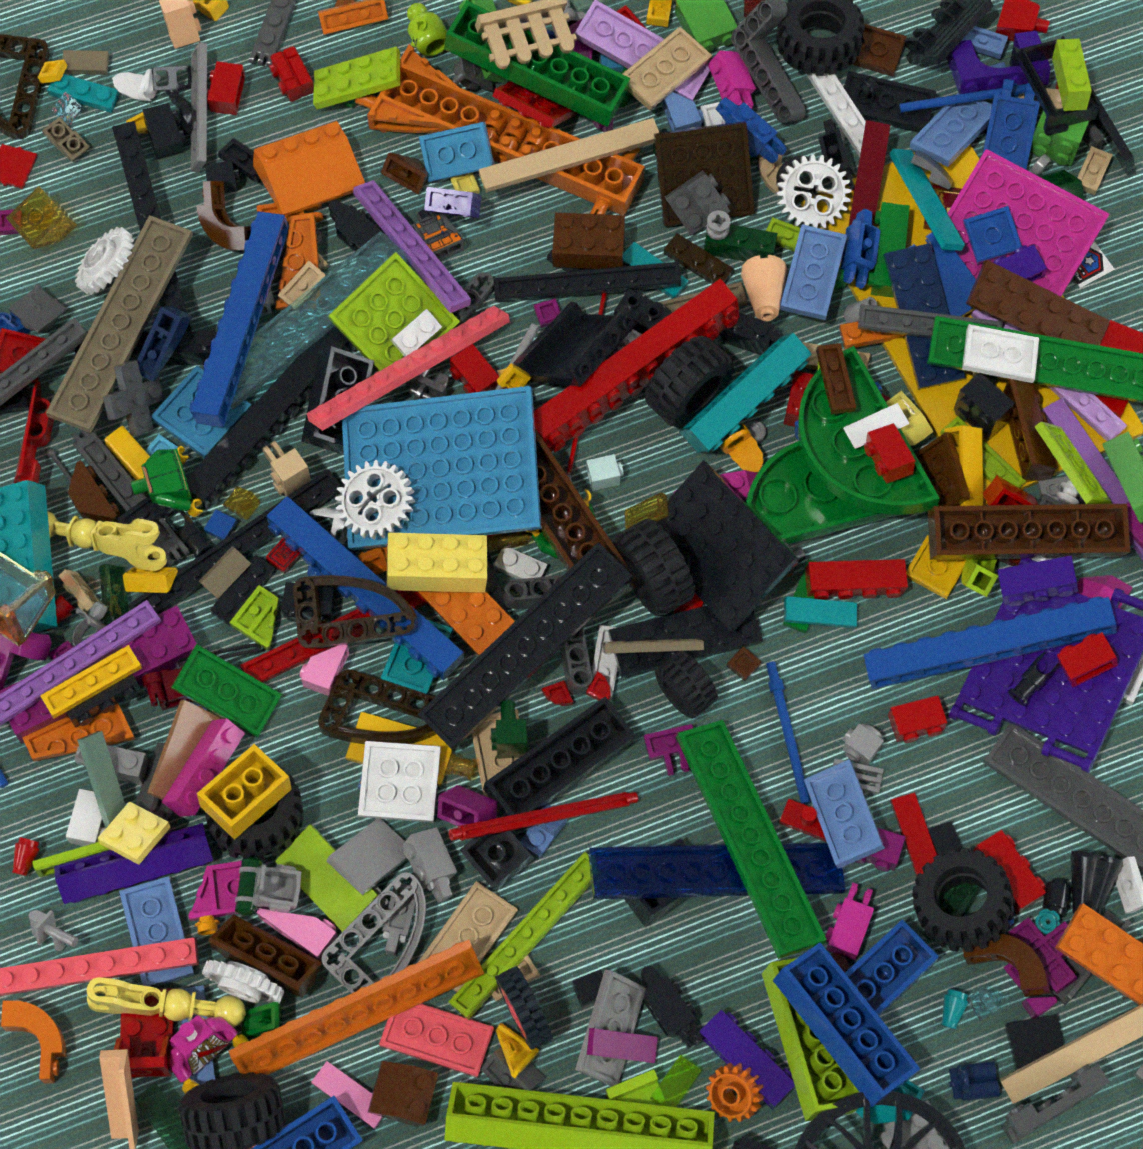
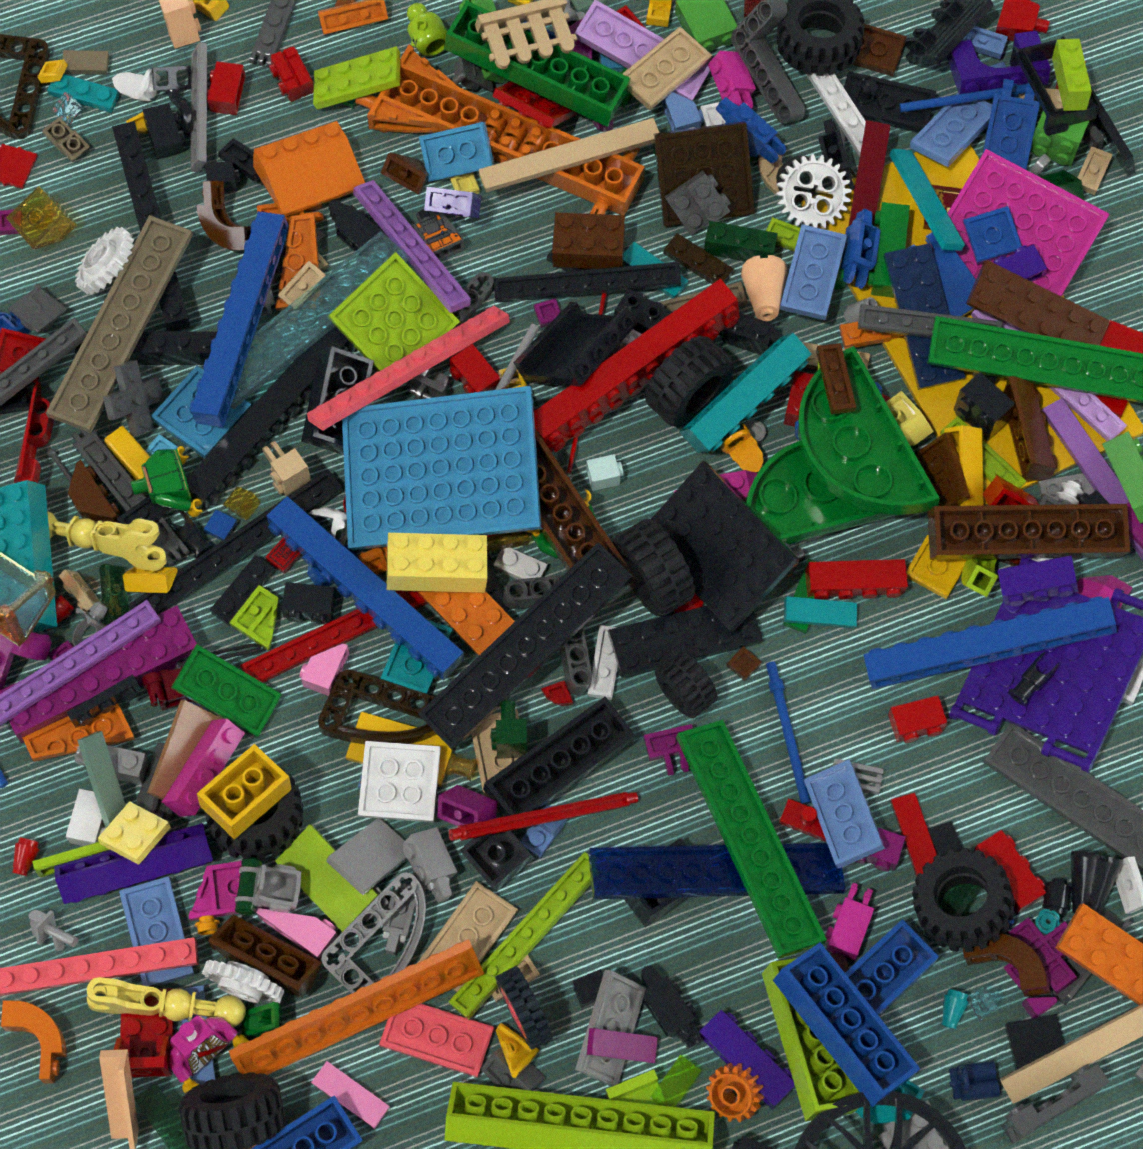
yellow plate [40,645,142,719] -> none
dark blue slope [137,306,192,382] -> none
dark tan tile [199,546,251,599] -> none
dark brown beam [293,575,418,649] -> none
white gear [335,460,415,540] -> none
reddish brown slope [367,1061,438,1127] -> none
white plate [390,309,442,357] -> none
yellow plate [496,363,531,388] -> none
red tile [586,671,611,701] -> none
dark tan tile [602,638,704,654] -> none
clear yellow tile [625,492,668,530] -> none
light grey wheel [706,210,730,240] -> none
light grey brick [842,724,884,766] -> none
white sticker [843,403,910,449] -> none
red brick [864,423,915,484] -> none
flat silver slope [911,150,953,189] -> none
white tile [962,324,1039,383] -> none
lime tile [1035,422,1111,504] -> none
red brick [1057,632,1118,688] -> none
sticker [1073,242,1115,288] -> none

